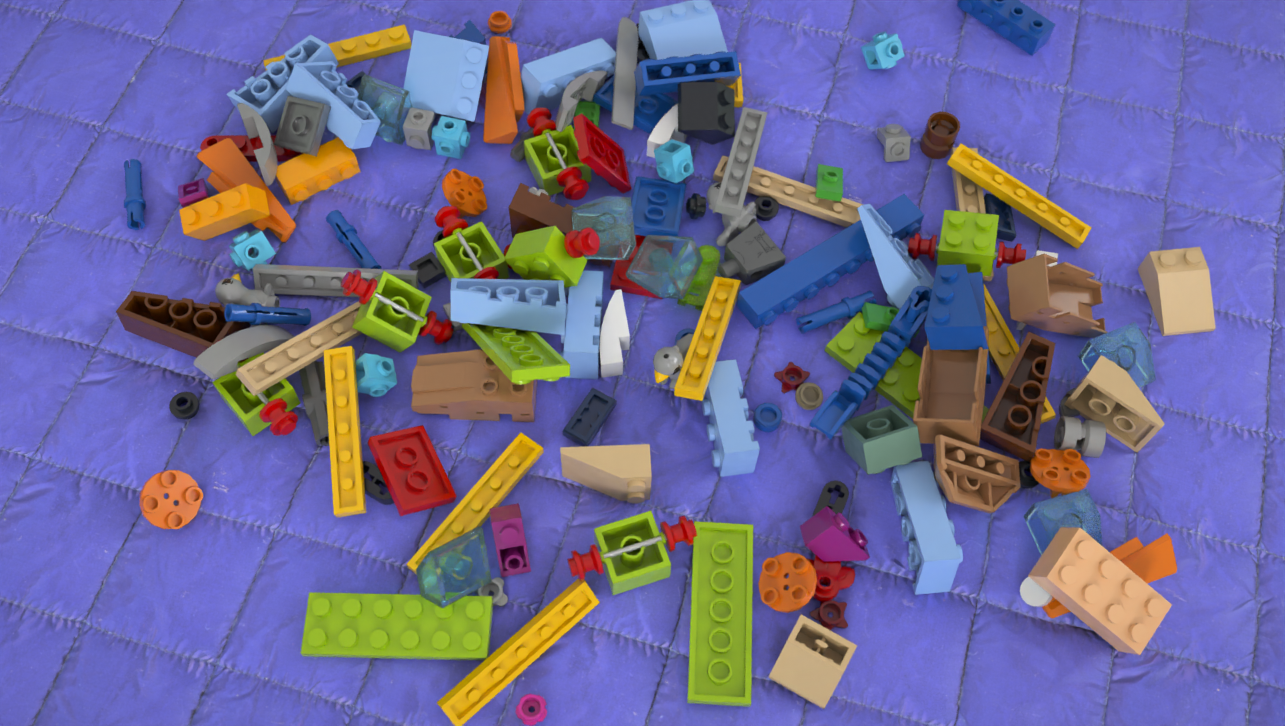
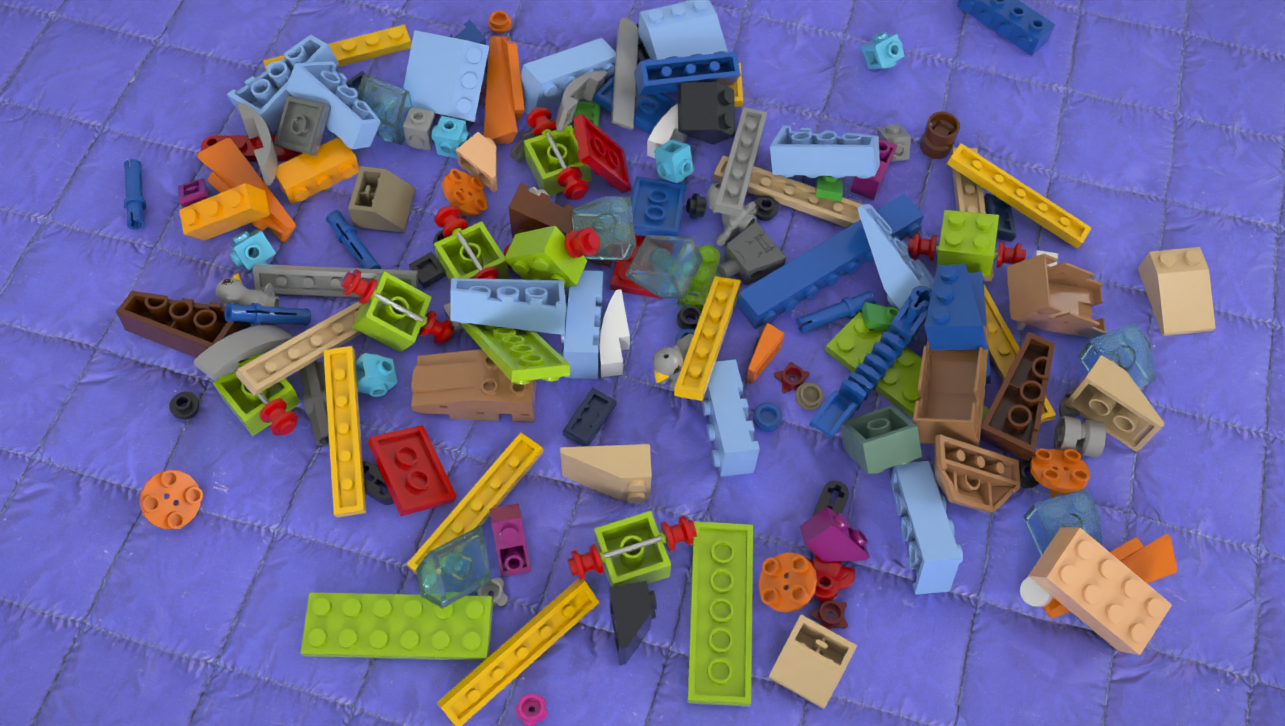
none -> dark tan slope [348,166,416,233]
none -> light nougat slope [456,132,498,193]
none -> black slope [609,581,657,665]
none -> black plate [677,305,702,330]
none -> orange slope [746,323,785,385]
none -> light blue wedge [770,125,880,179]
none -> magenta slope [850,138,898,200]

